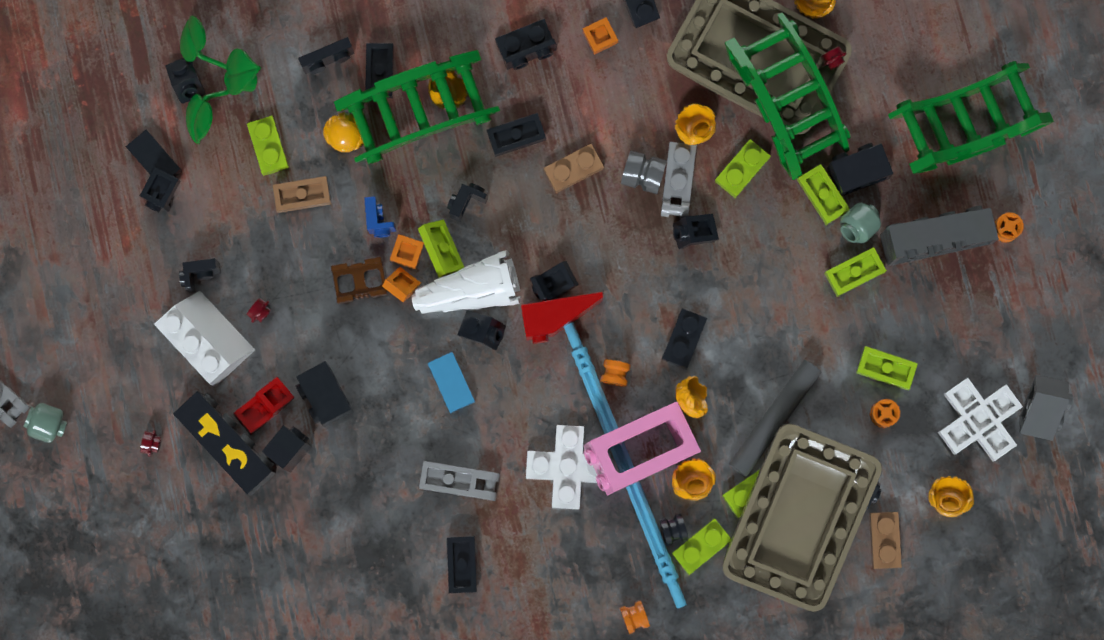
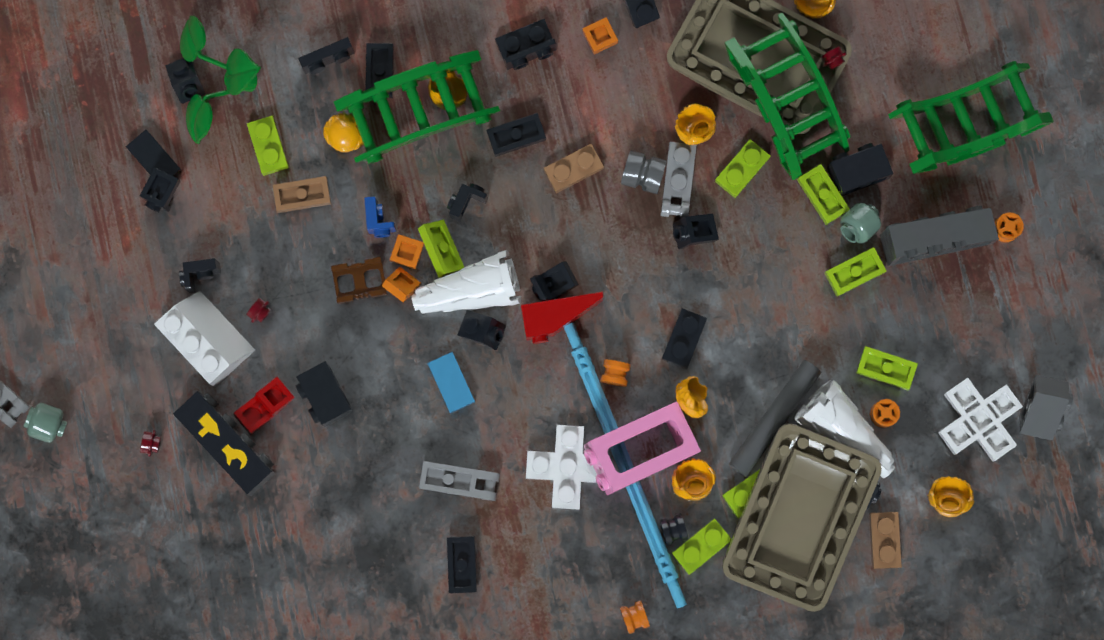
black brick [262,425,311,473] -> none
none -> white cone [794,380,895,478]

